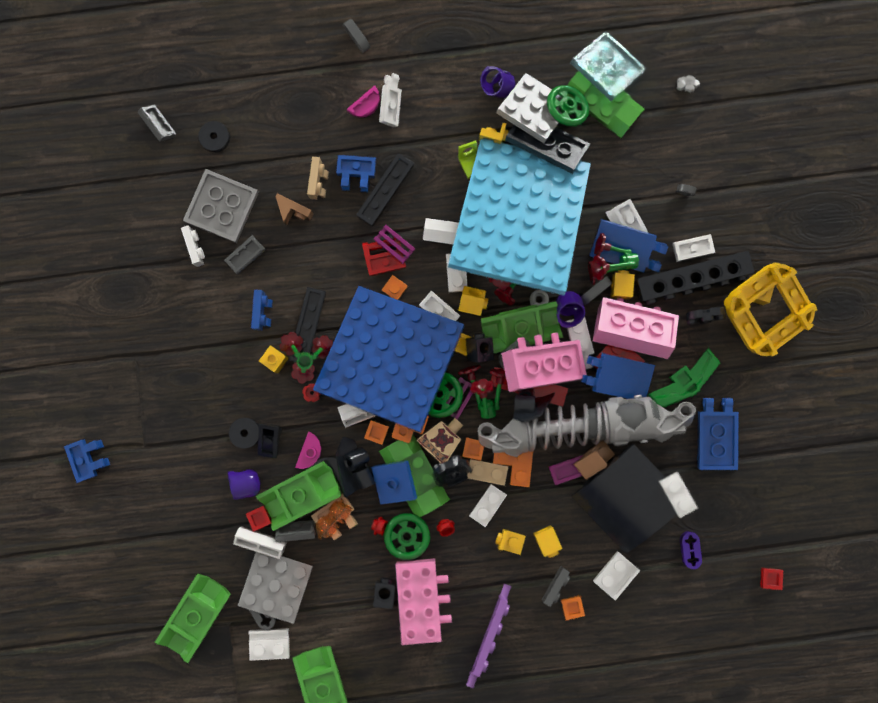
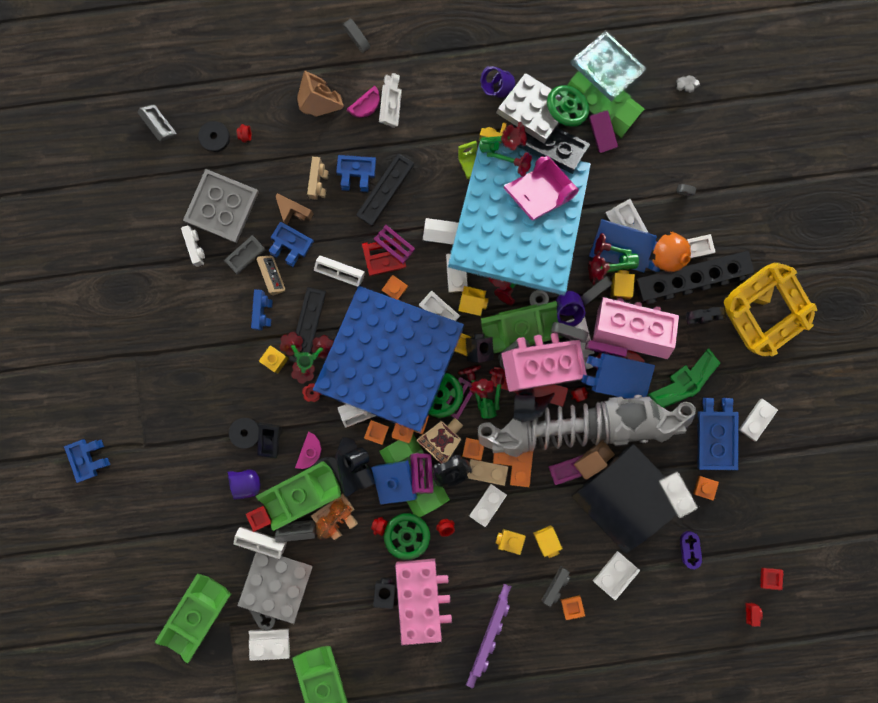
none -> red plate [237,124,252,143]
none -> slope [257,256,285,296]
none -> blue plate [269,222,314,267]
none -> medium nougat slope [297,71,343,117]
none -> white piece [314,256,365,287]
none -> magenta tile [410,453,434,494]
none -> dark red plant [479,122,532,177]
none -> door [503,156,579,221]
none -> dark grey beam [550,322,589,343]
none -> red plate [571,386,589,402]
none -> magenta tile [585,340,628,357]
none -> magenta tile [589,110,618,153]
none -> orange cylinder [653,232,691,272]
none -> orange plate [693,476,719,501]
none -> white plate [738,399,778,441]
none -> red plate [746,603,763,626]

